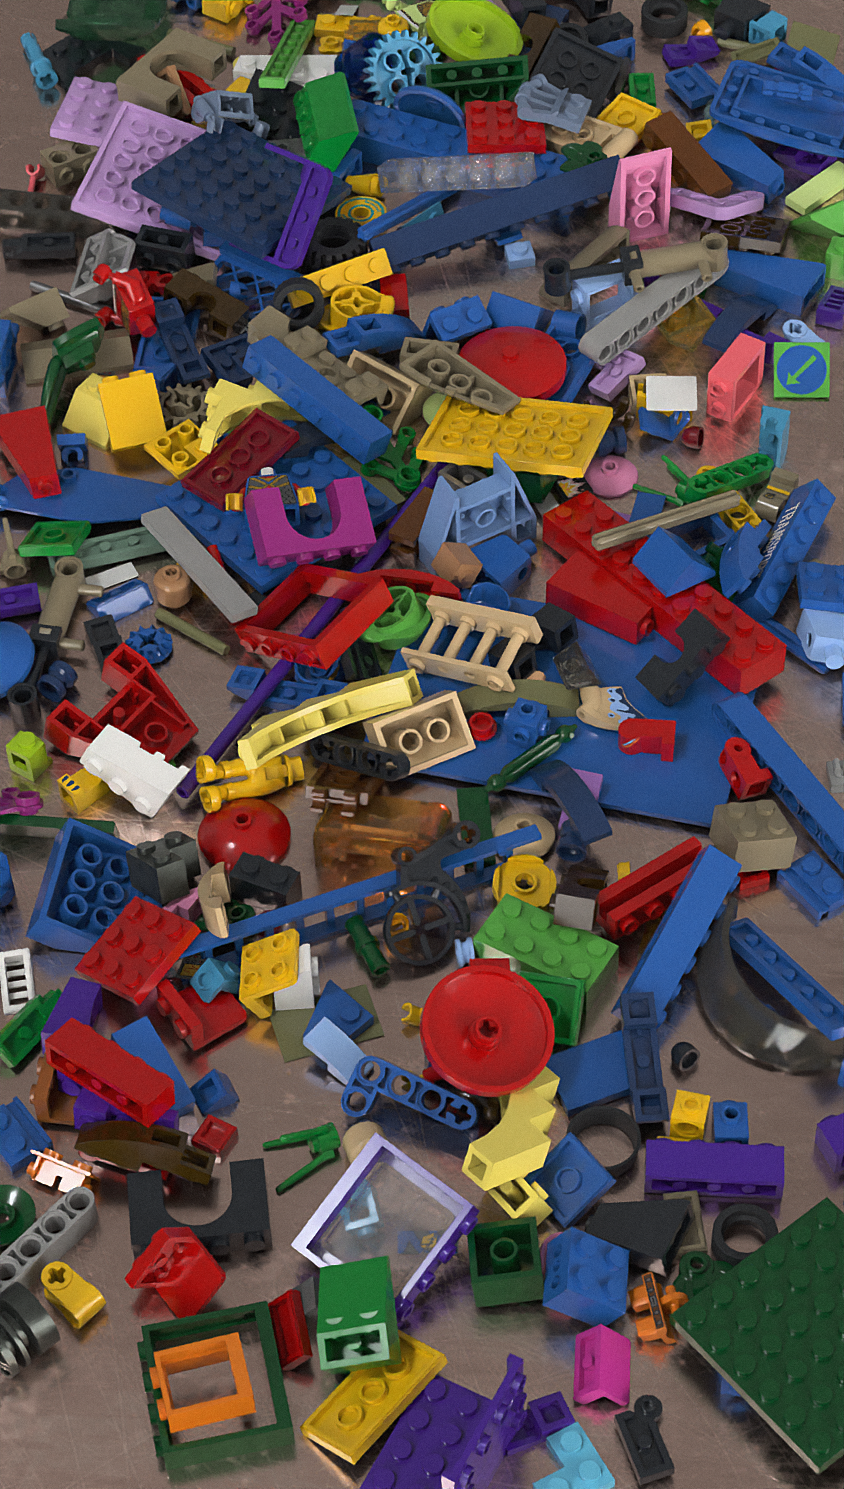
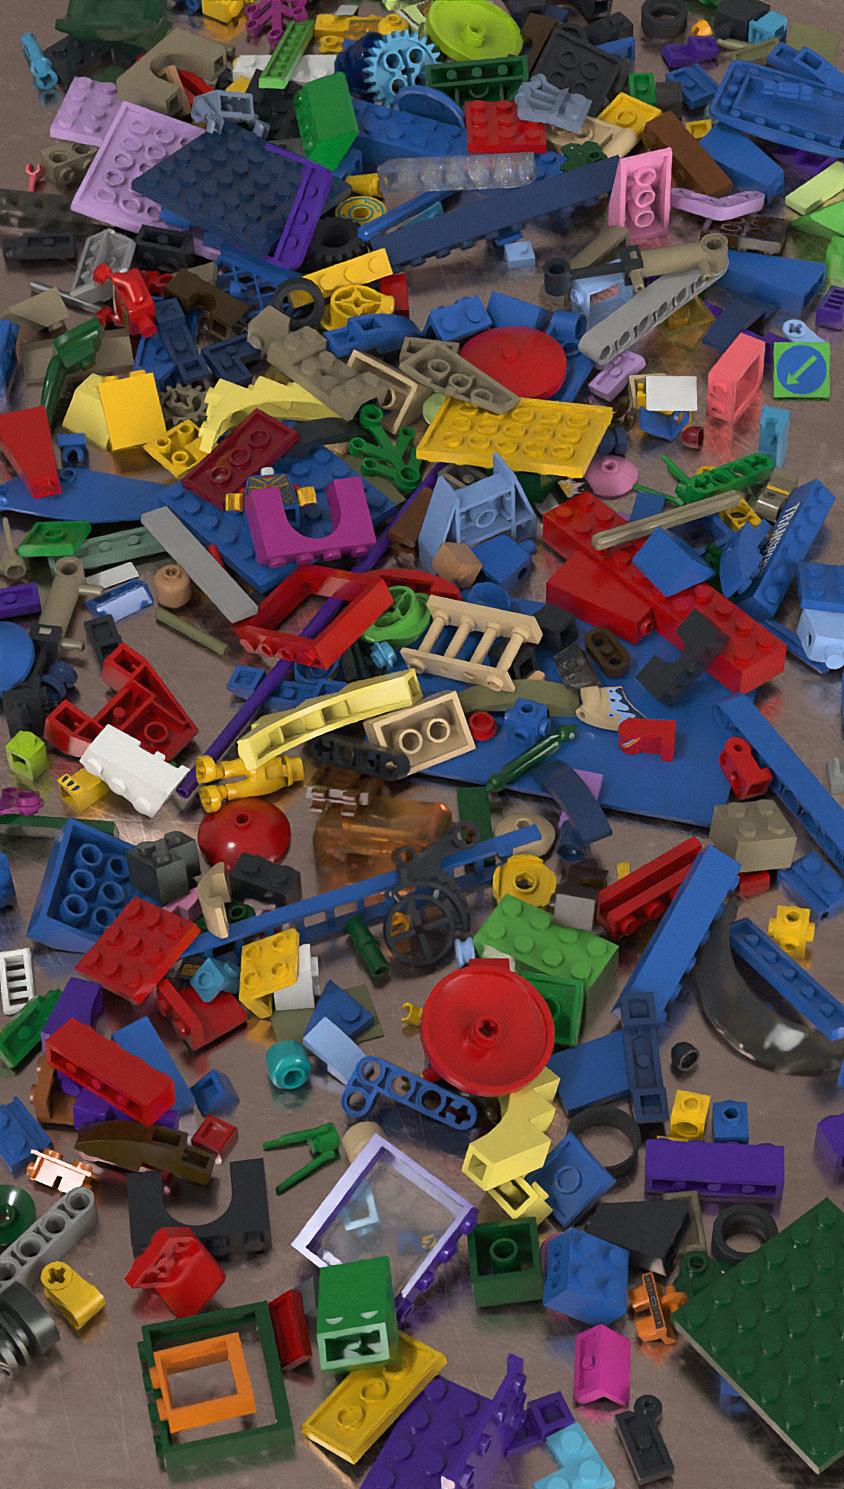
blue gear [125,624,173,664] -> none
blue brick [242,335,393,465] -> none
none -> black bracket [2,675,52,739]
none -> black pin [215,67,233,91]
none -> teal head [265,1040,311,1089]
none -> dark azure plate [370,641,397,672]
none -> dark brown plate [584,628,630,678]
none -> clear smoke brick [655,82,683,121]
none -> yellow brick [768,905,815,958]

